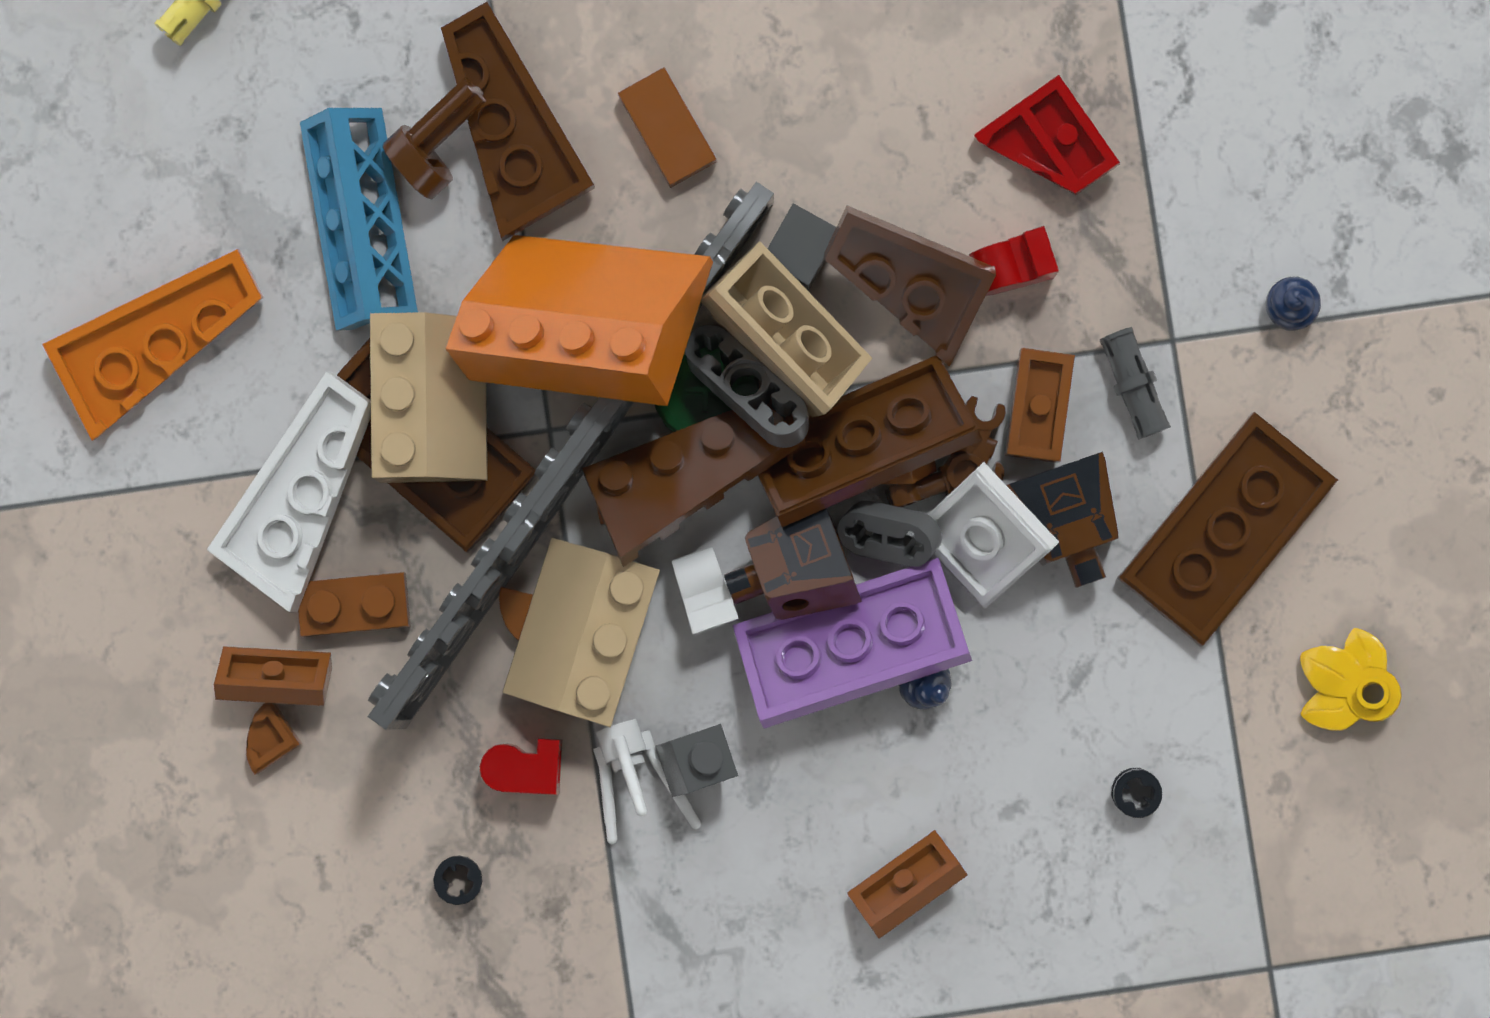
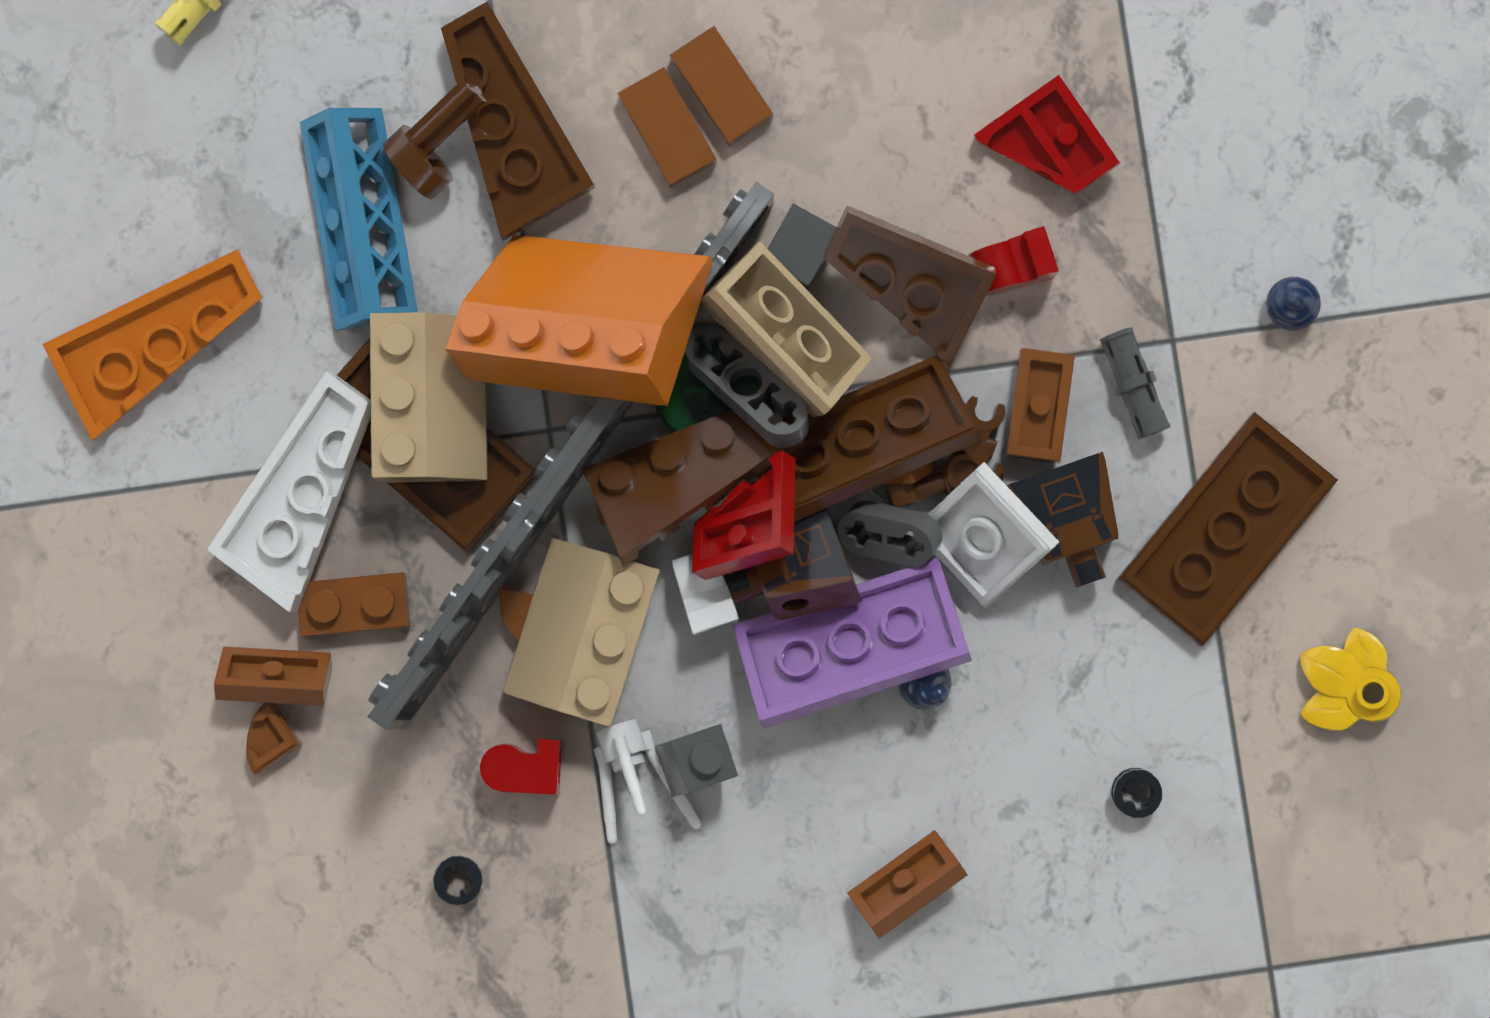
none -> dark orange tile [670,26,773,146]
none -> red wing [692,450,796,580]

